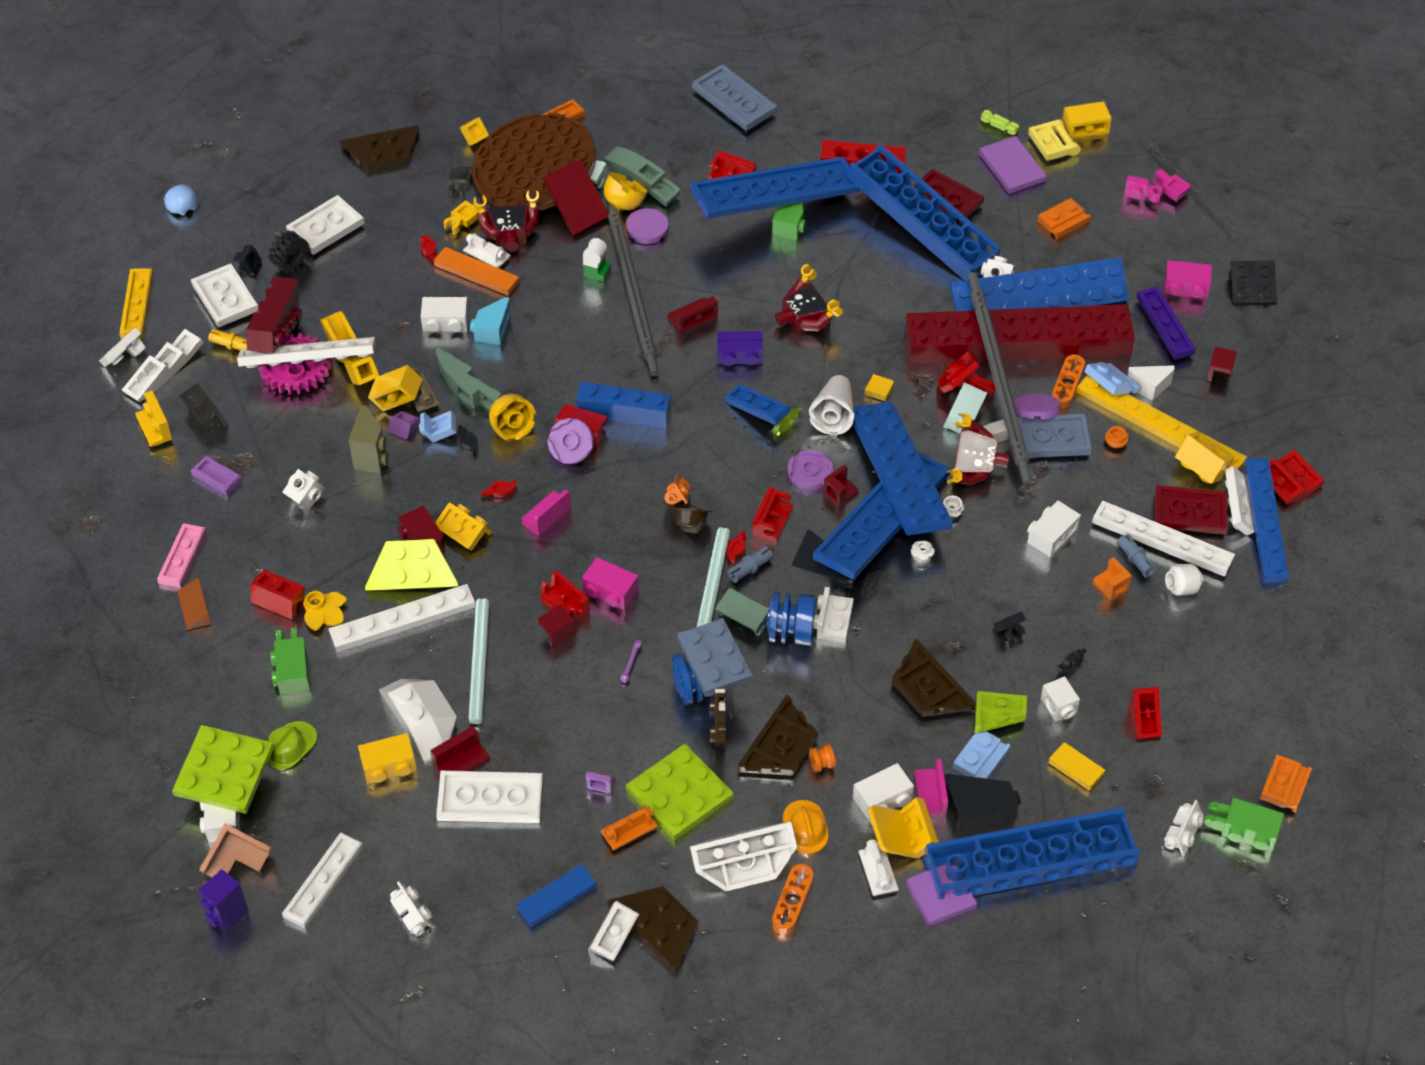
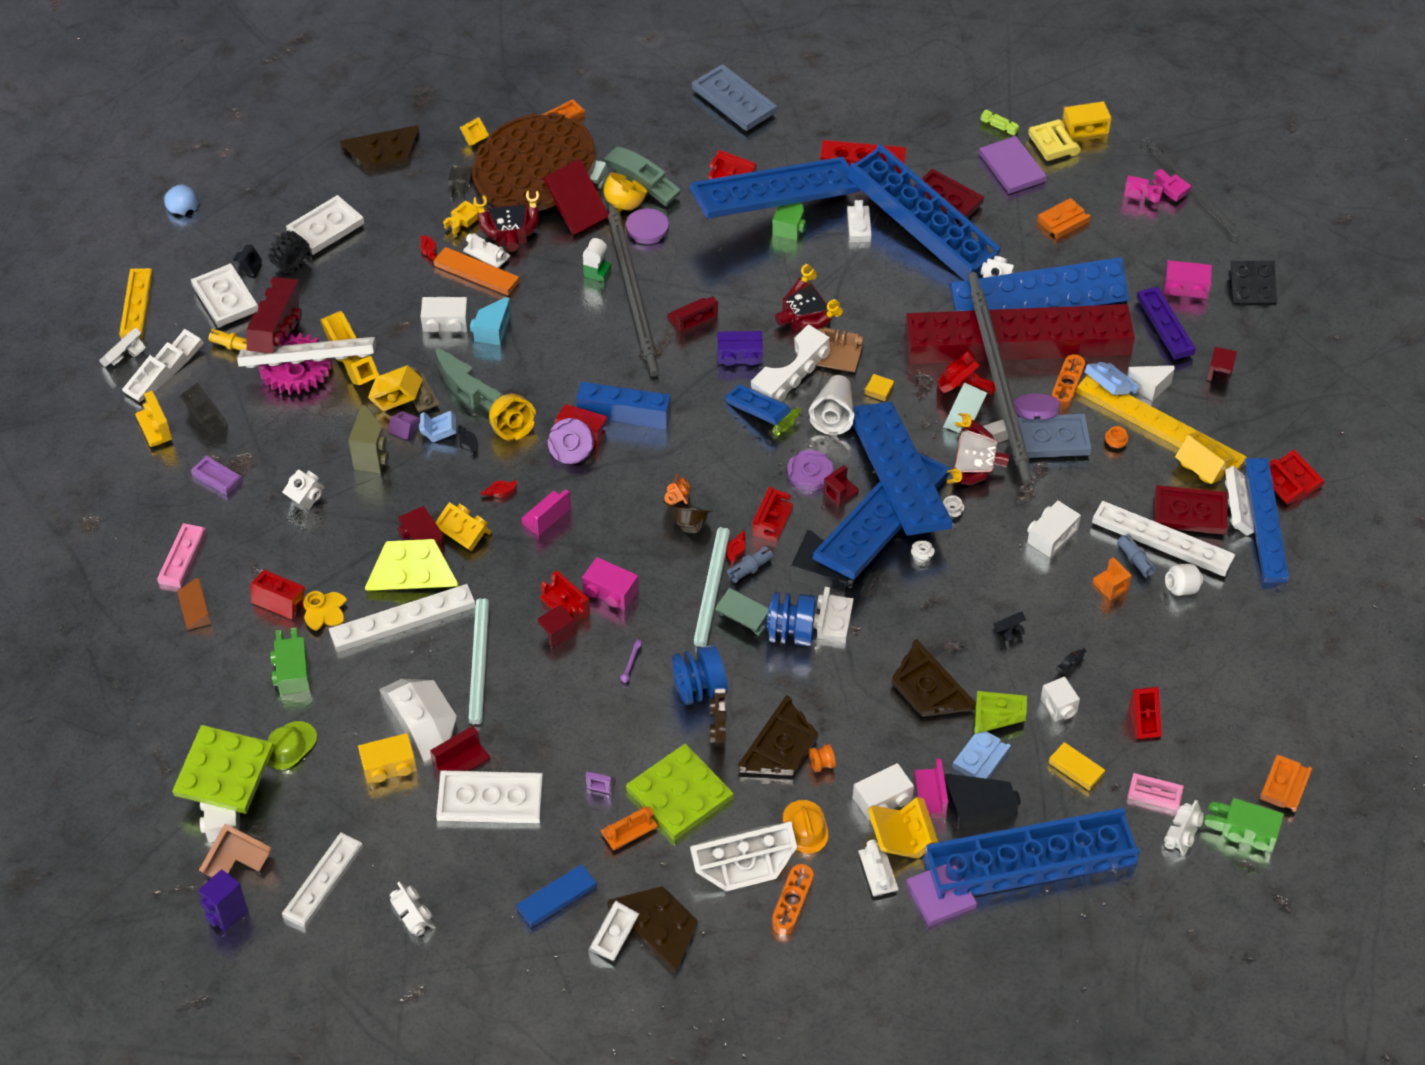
sand blue plate [677,618,752,697] -> none
none -> white arch [751,324,830,402]
none -> medium nougat hinge [816,327,864,373]
none -> white hinge [847,200,871,242]
none -> bright pink tile [1127,773,1184,811]

